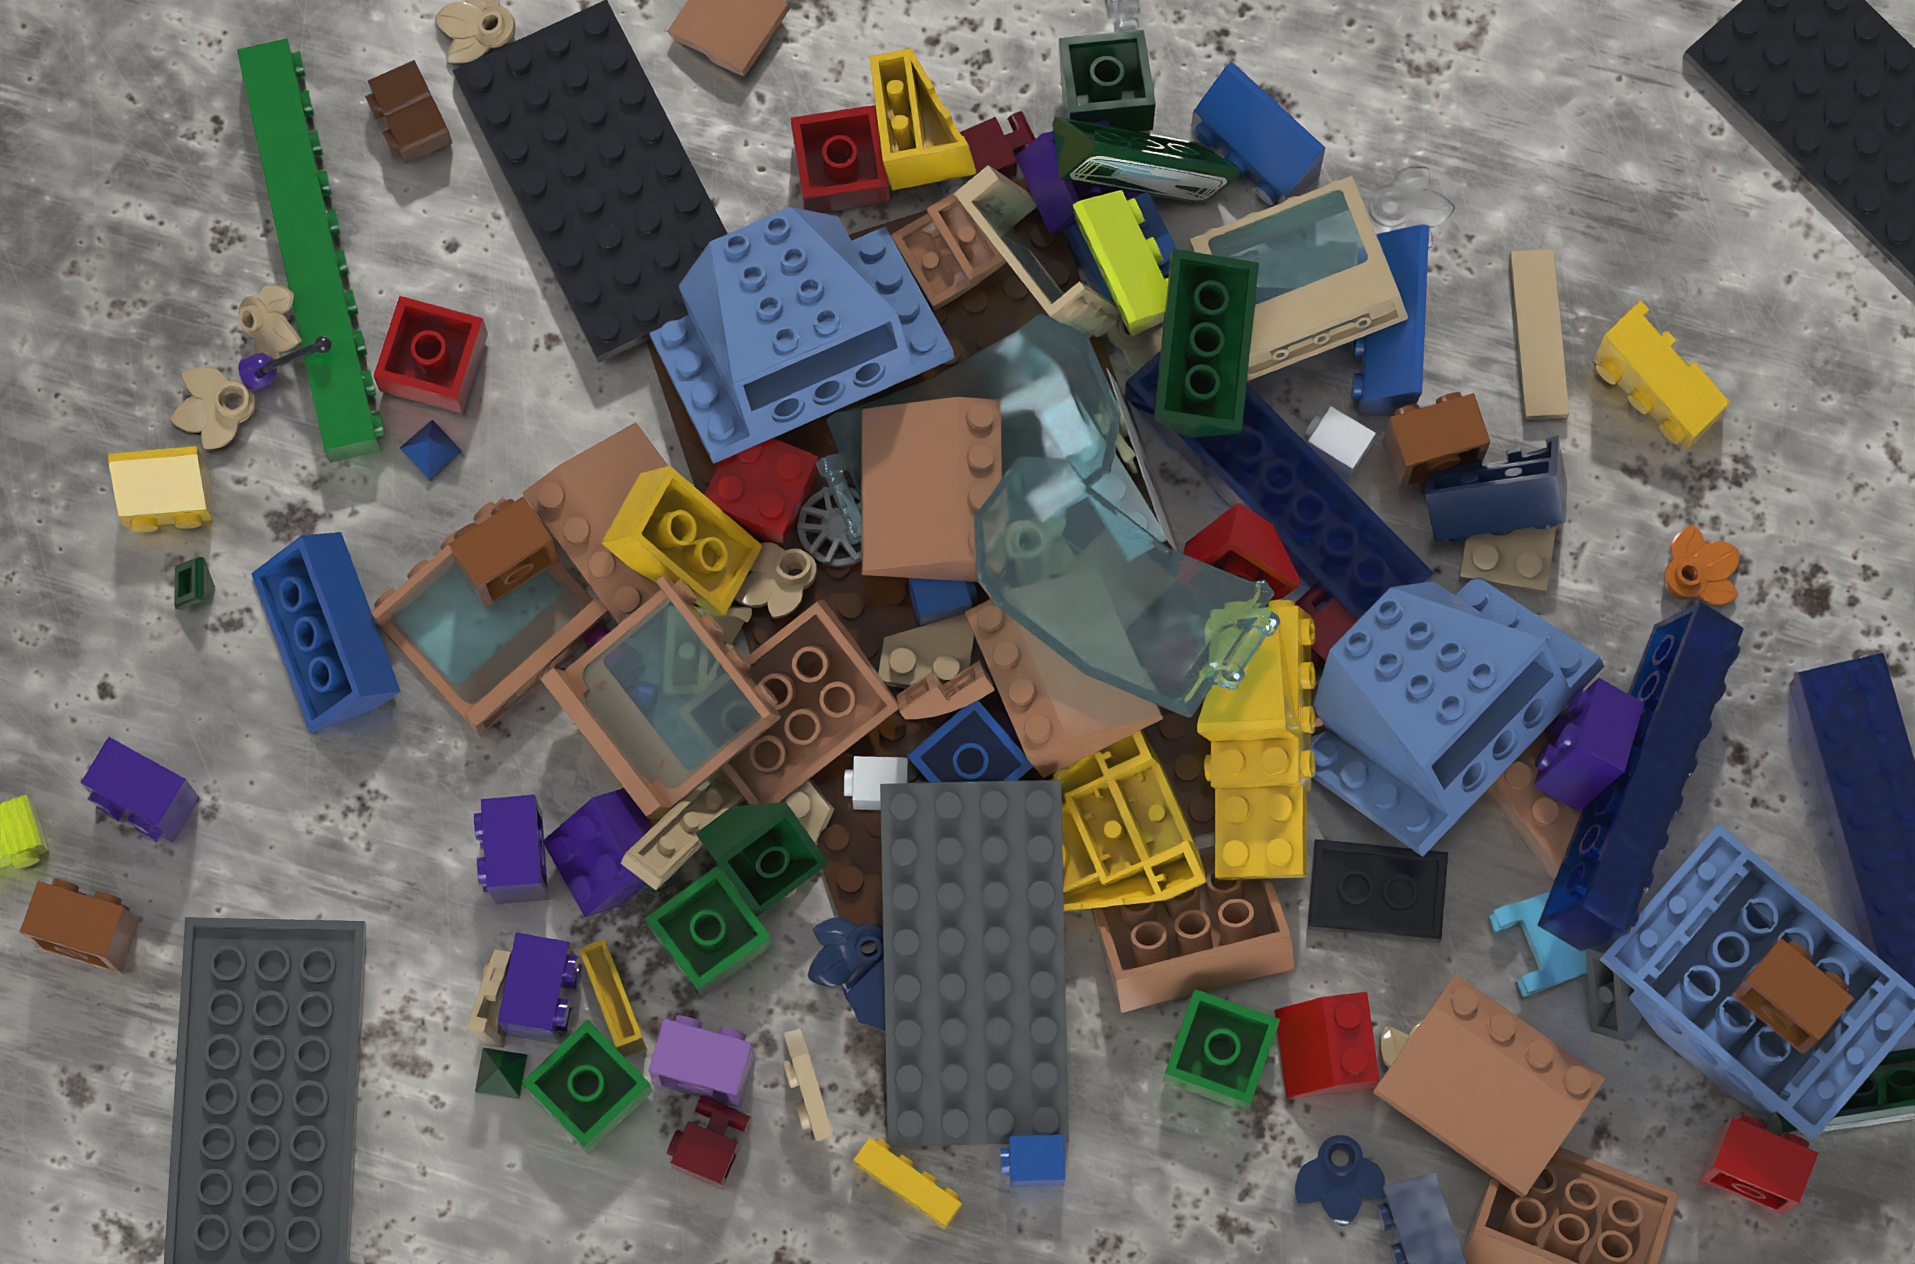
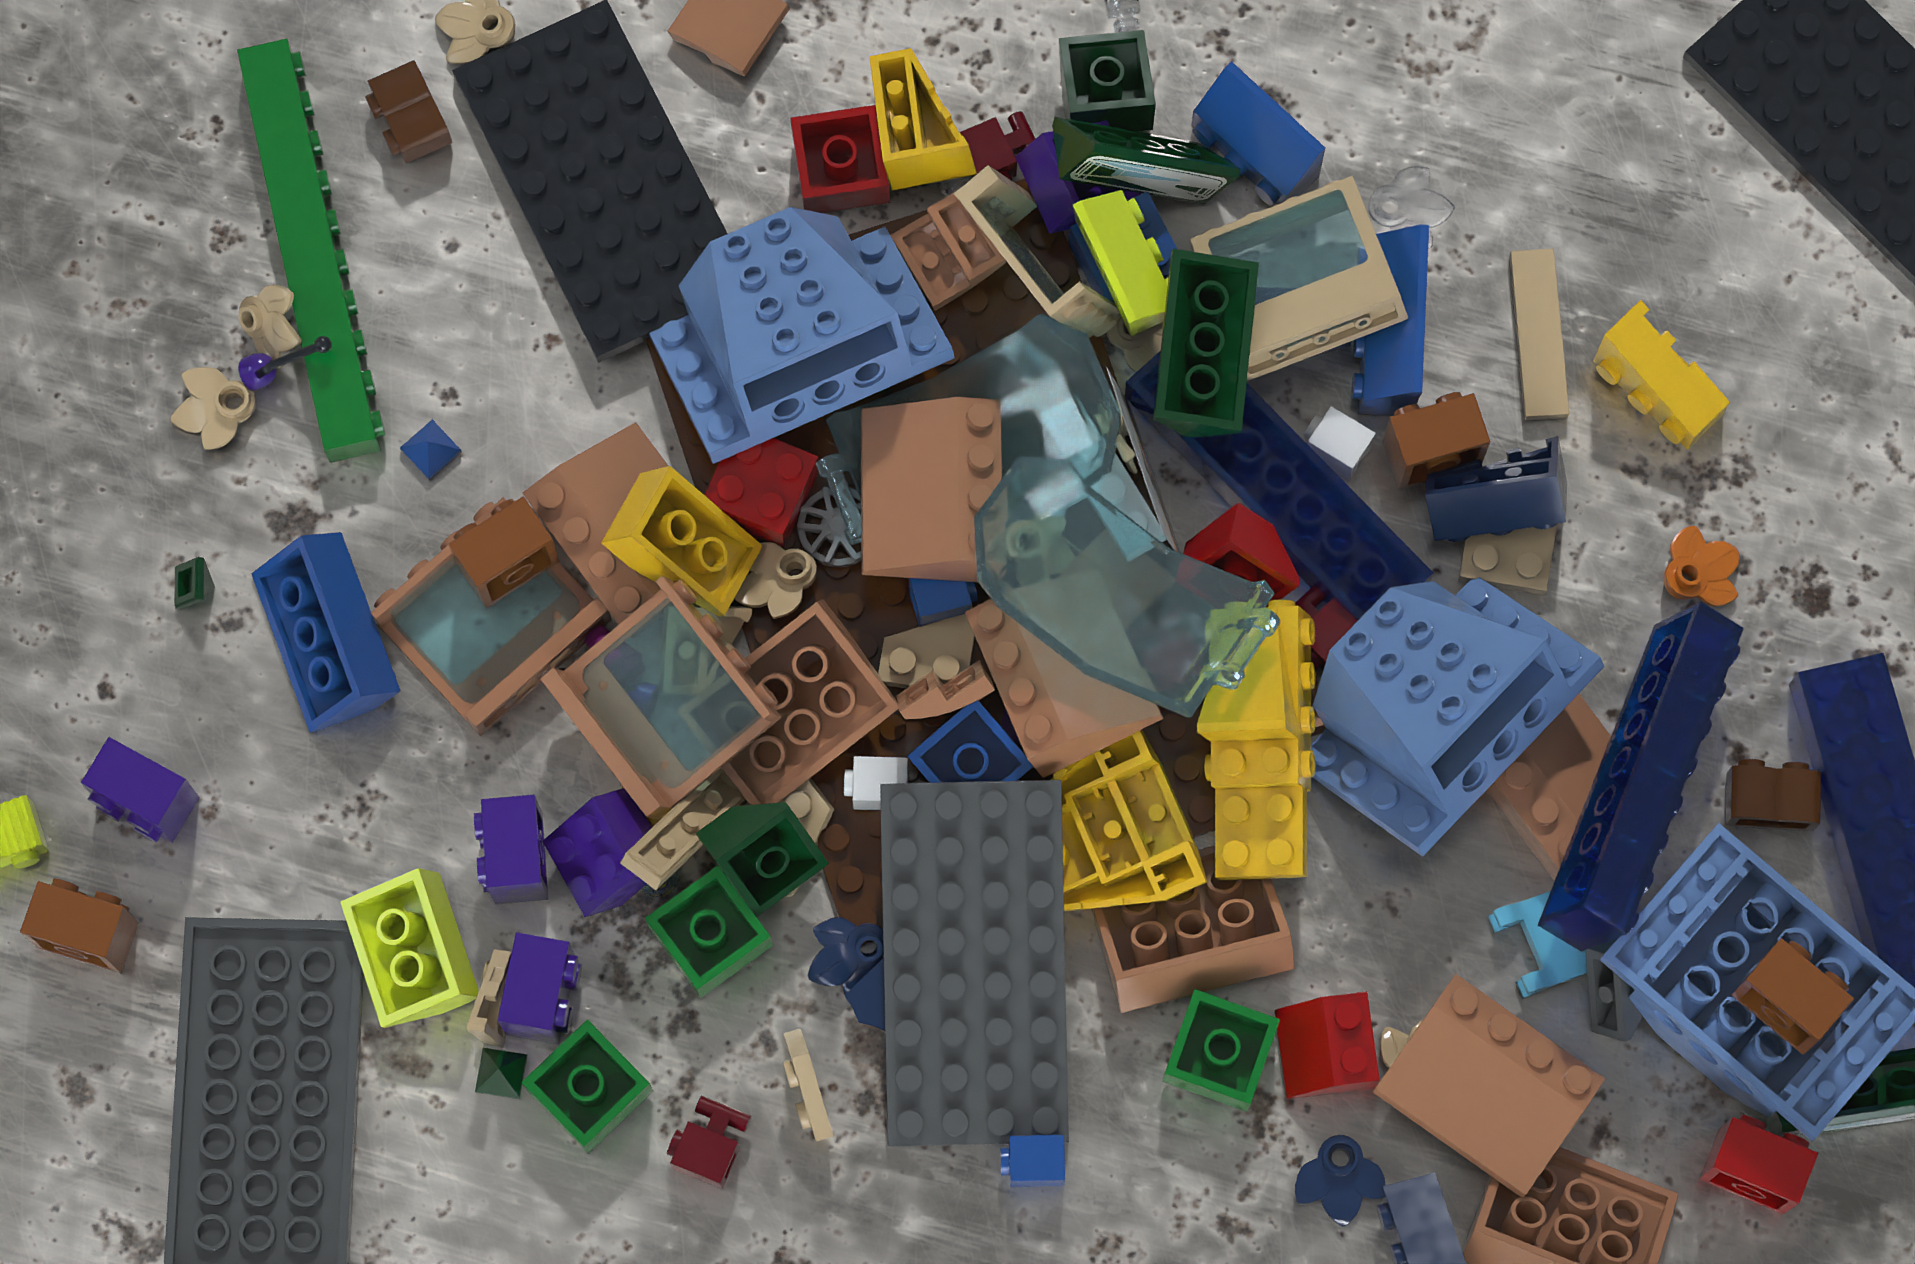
yellow slope [108,446,213,533] -> none
red brick [373,295,488,414] -> none
yellow piece [579,939,647,1057] -> none
medium lavender brick [648,1015,755,1108] -> none
yellow piece [853,1137,962,1230] -> none
black tile [1307,839,1448,942] -> none
dark purple brick [1534,678,1644,812] -> none
none -> neon yellow slope [340,868,479,1028]
none -> reddish brown brick [1725,759,1821,831]

